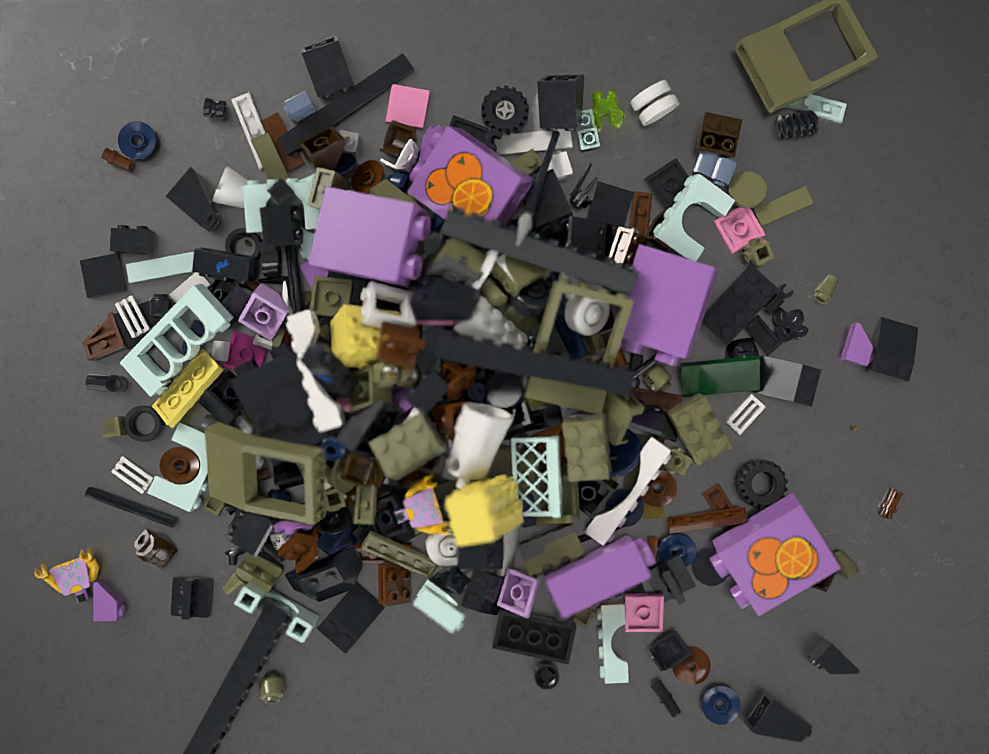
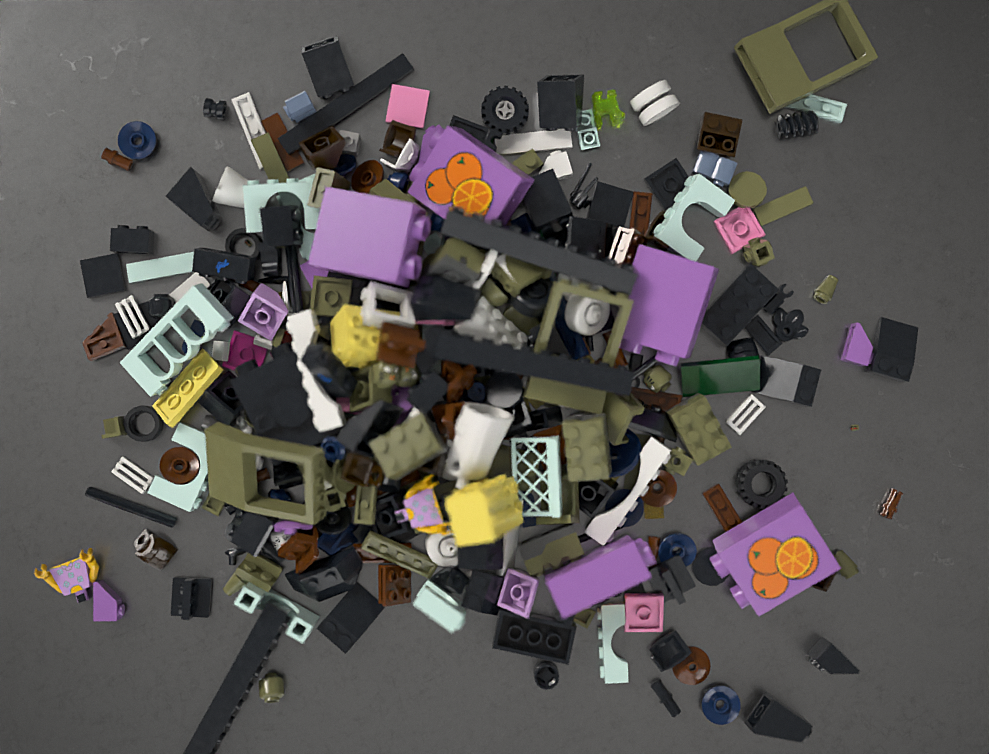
black piece [85,373,128,392] -> none
black tile [267,178,295,206] -> none
black piece [517,131,560,246] -> none
olive tile [585,332,607,356] -> none
reddish brown tile [668,507,748,534] -> none

